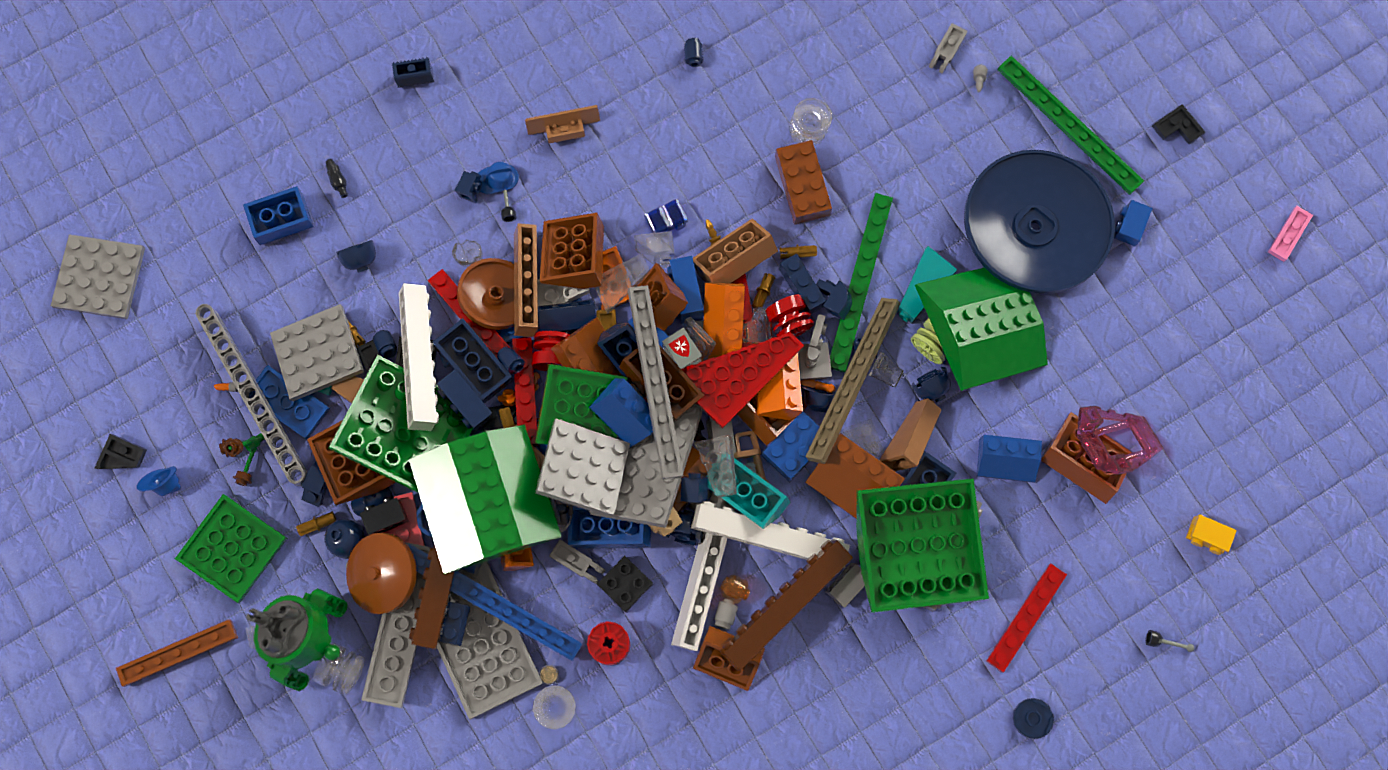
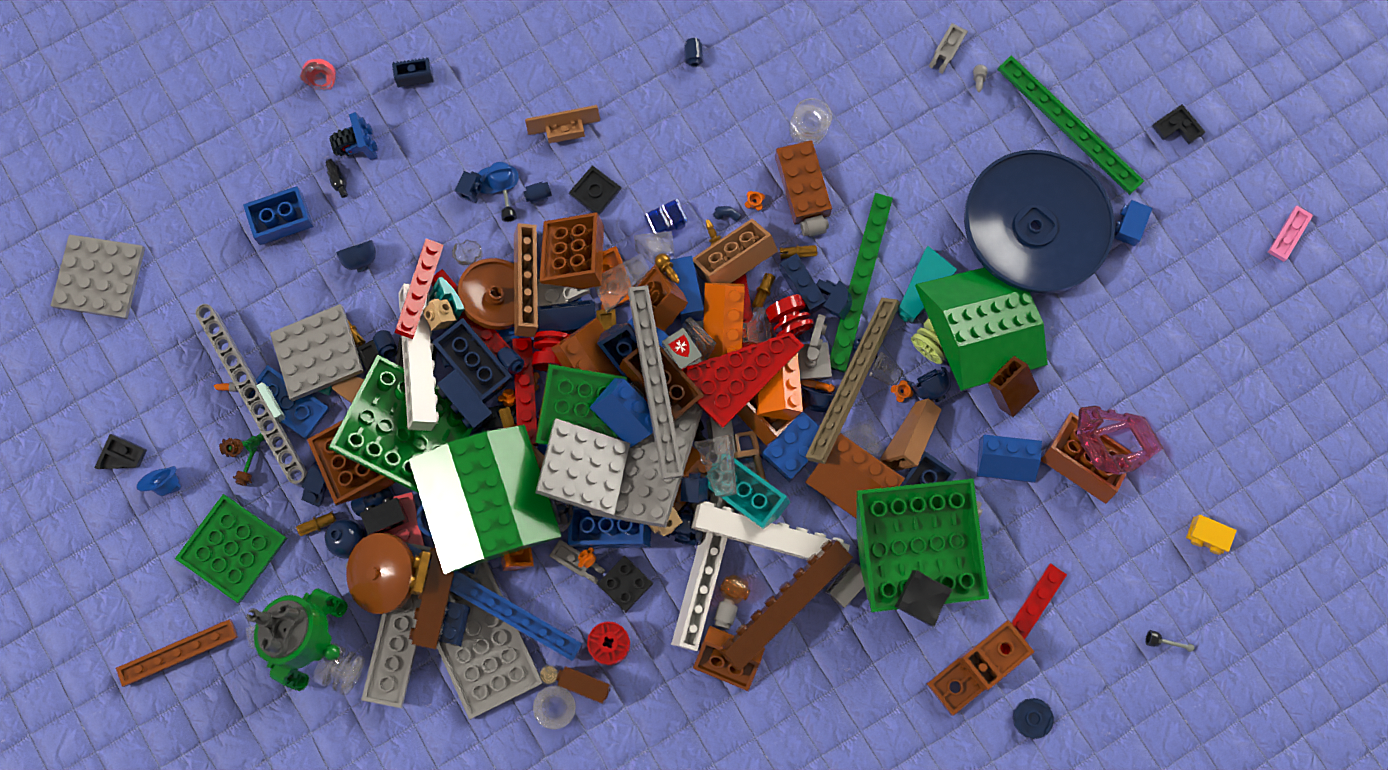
none -> light aqua tile [256,382,285,422]
none -> clear hair [300,59,336,91]
none -> blue plate [329,112,378,160]
none -> plate [394,238,444,339]
none -> pearl gold plate [409,551,431,595]
none -> tan brick [423,299,456,331]
none -> teal slope [429,277,464,329]
none -> dark blue brick [523,181,552,205]
none -> reddish brown brick [556,666,612,704]
none -> black plate [569,165,621,215]
none -> orange plate [578,547,597,568]
none -> pearl gold bar [655,253,679,284]
none -> dark blue arm [713,206,742,222]
none -> orange plate [745,191,765,211]
none -> light grey brick [800,215,829,237]
none -> orange plate [891,380,913,403]
none -> black brick [895,570,952,626]
none -> dark orange bracket [926,620,1034,716]
none -> reddish brown brick [988,356,1040,417]

